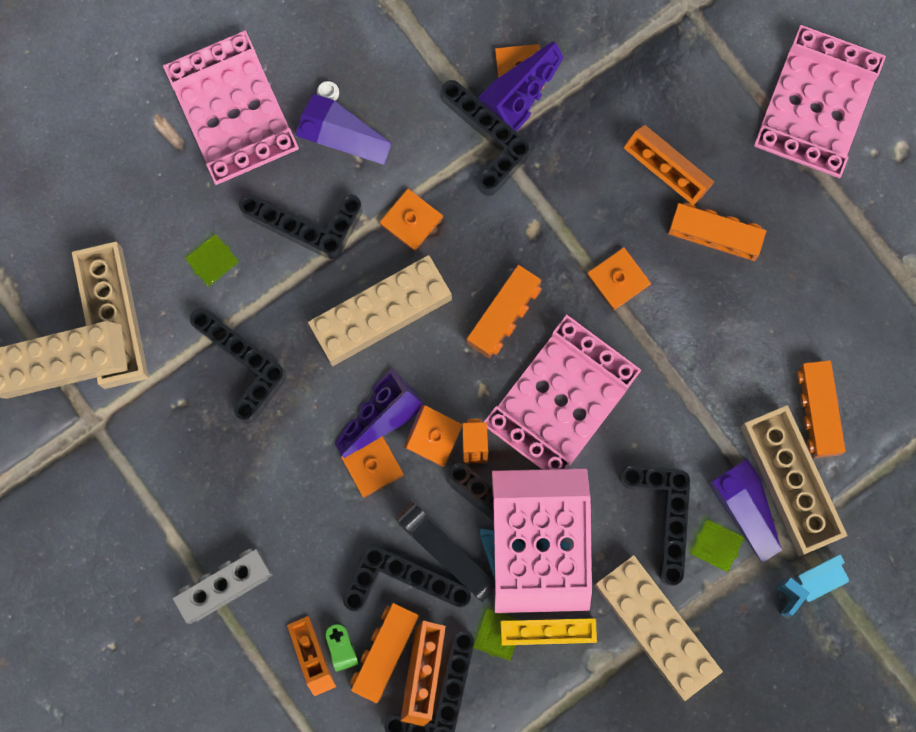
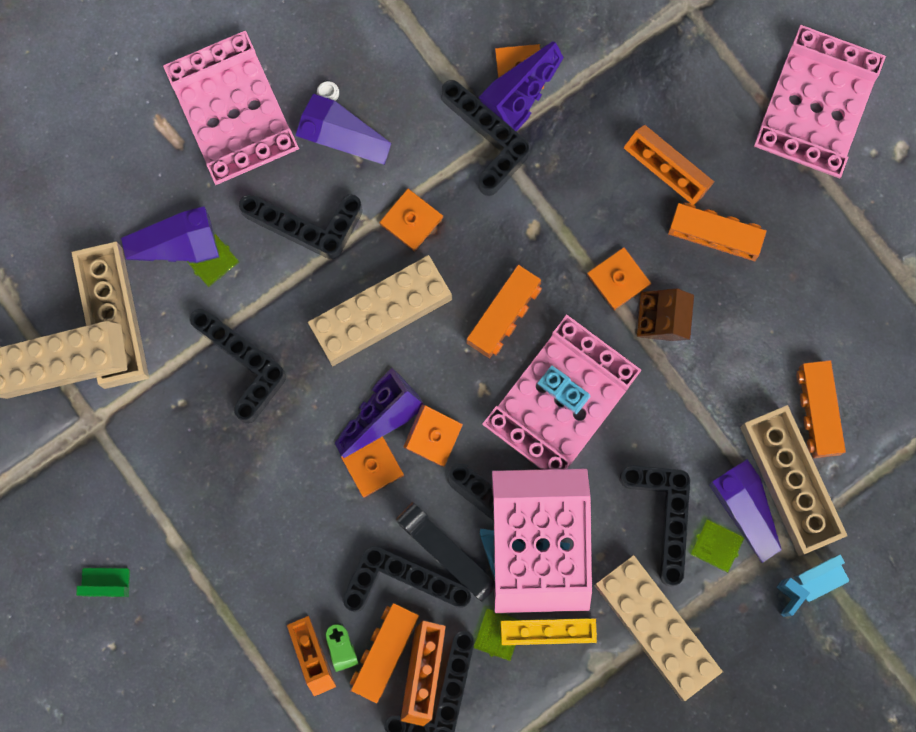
light grey brick [173,548,273,624] -> none
orange brick [463,419,488,464] -> none
none -> green panel [76,568,130,597]
none -> dark purple wedge [121,206,219,263]
none -> medium azure slope [538,365,591,415]
none -> reddish brown slope [637,288,694,341]

